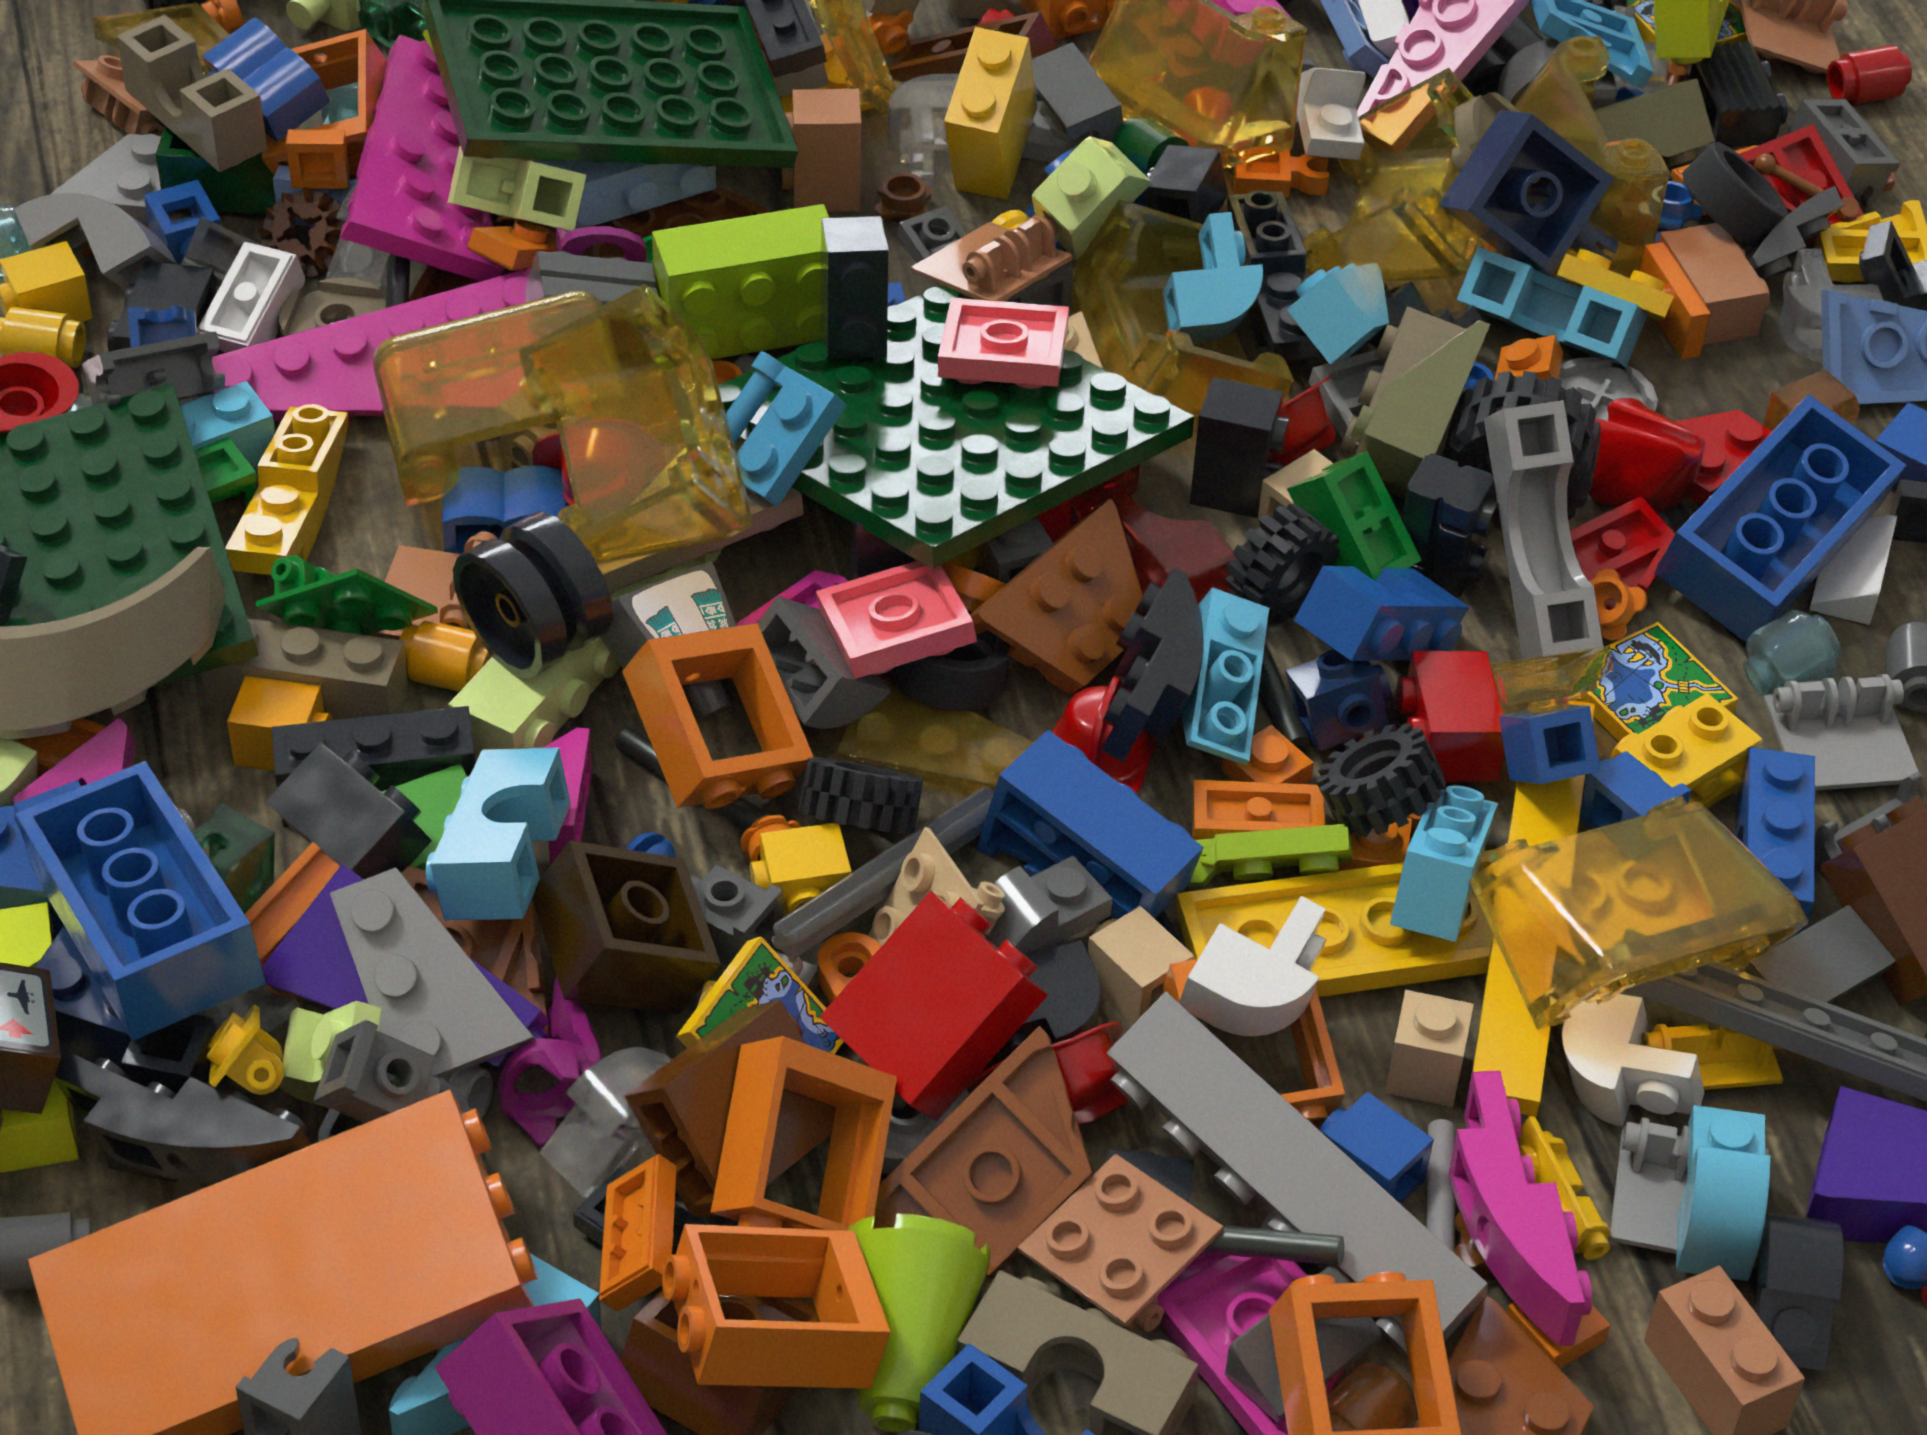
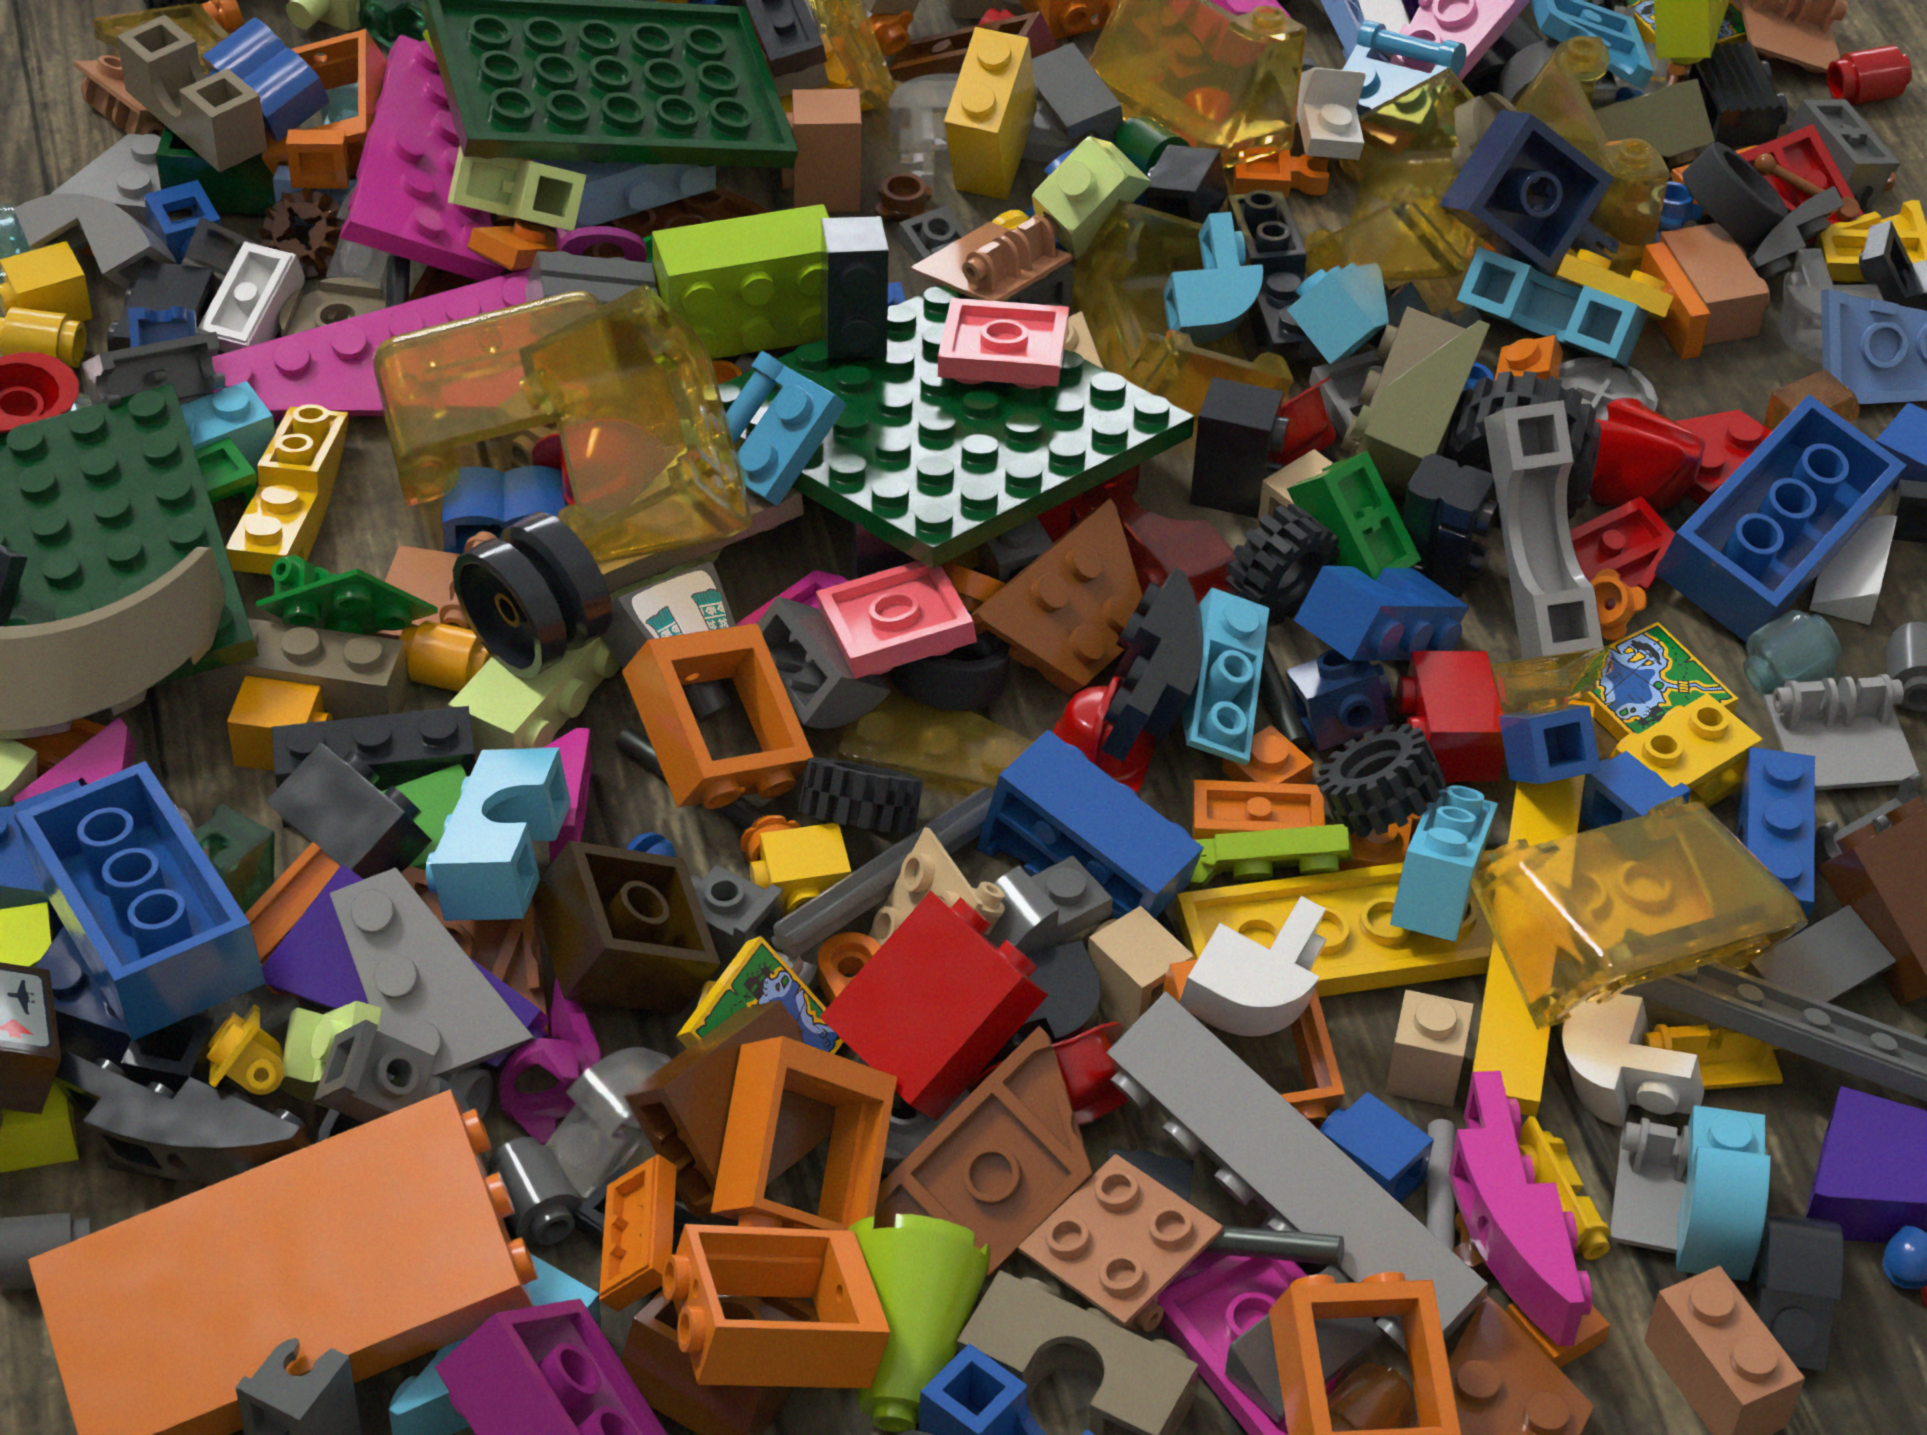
none -> dark grey brick [488,1137,582,1245]
none -> dark azure plate [1343,20,1467,133]

